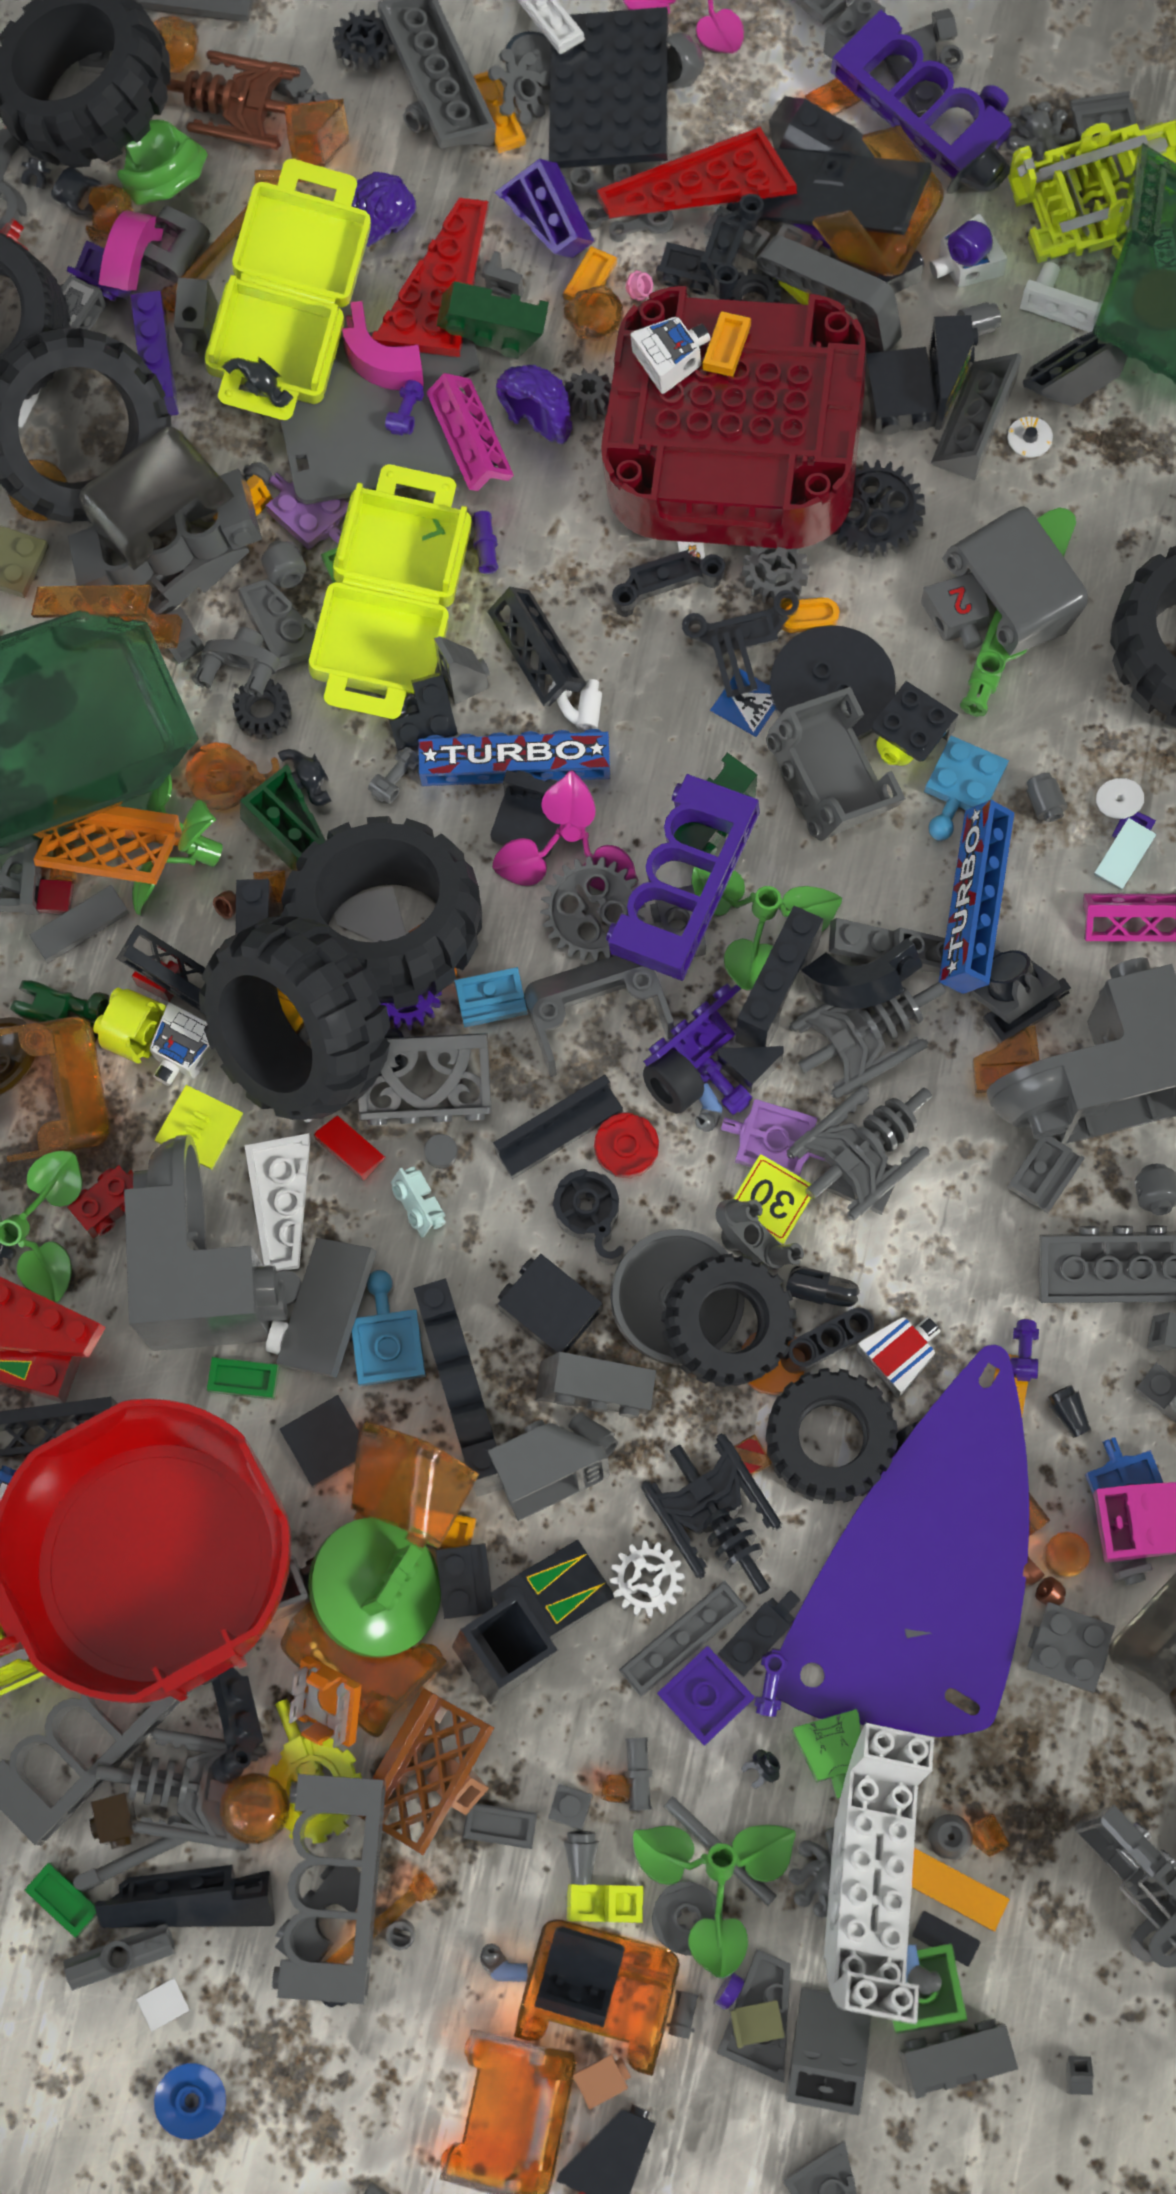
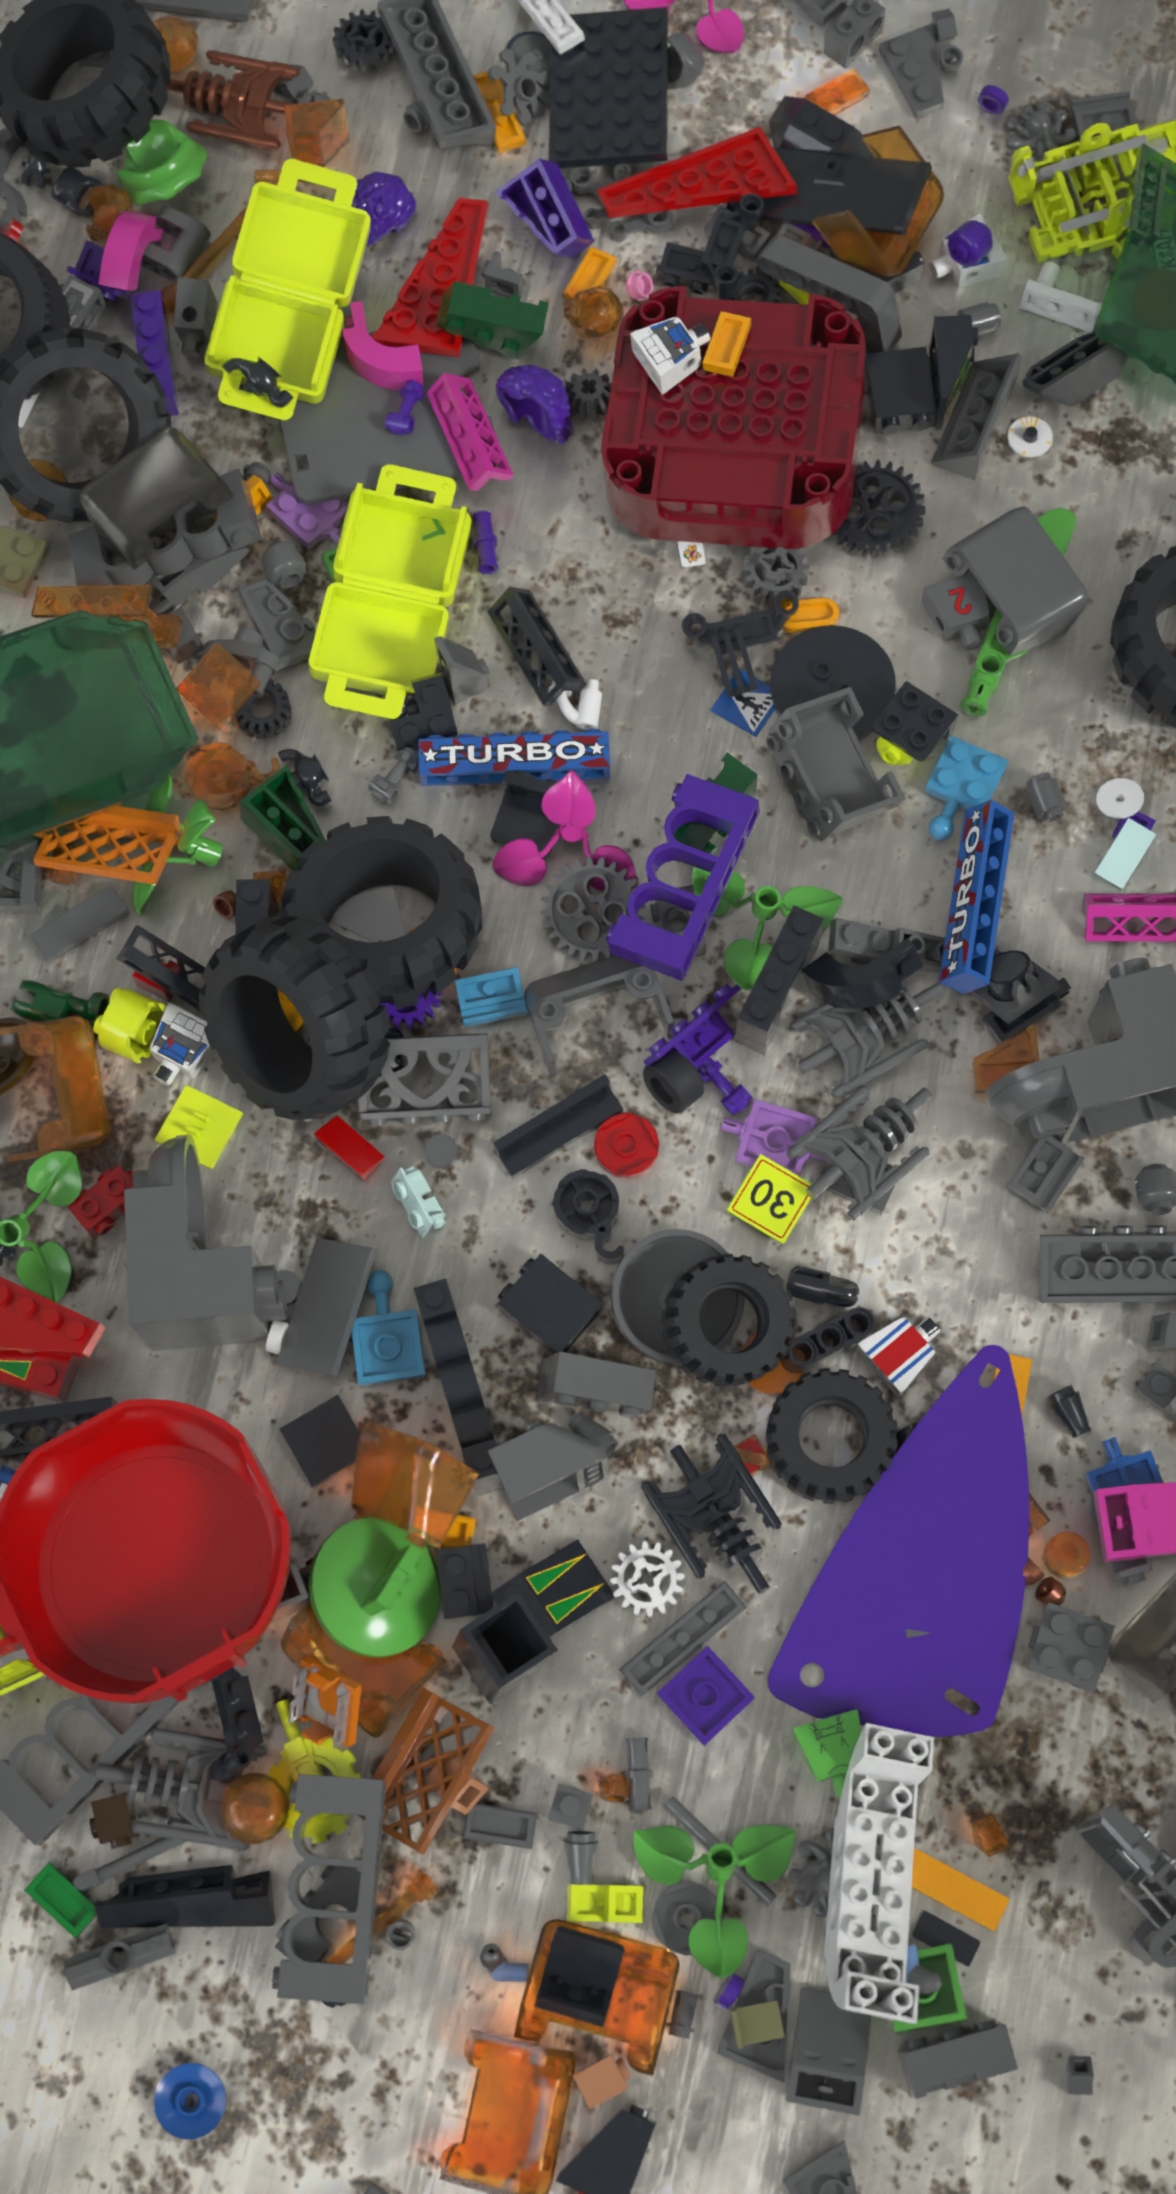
dark red tile [36,879,74,914] -> none
white sticker [136,1978,190,2032] -> none
green tile [207,1357,280,1400] -> none
white wing [244,1133,311,1272] -> none
black plate [612,550,725,617] -> none
arm [695,1083,723,1132] -> none
dark grey connector [716,1199,804,1269] -> none
black slope [717,1046,784,1094] -> none
black hinge [718,1590,801,1678] -> none
black plate [741,1749,780,1788] -> none
dark purple bar [754,1648,788,1717] -> none
dark purple fence [830,9,1012,180] -> none
dark grey plate [928,1814,973,1860] -> none
black piece [947,140,1011,194] -> none
dark purple bar [1010,1319,1039,1382] -> none
none -> clear orange bracket [176,643,261,737]

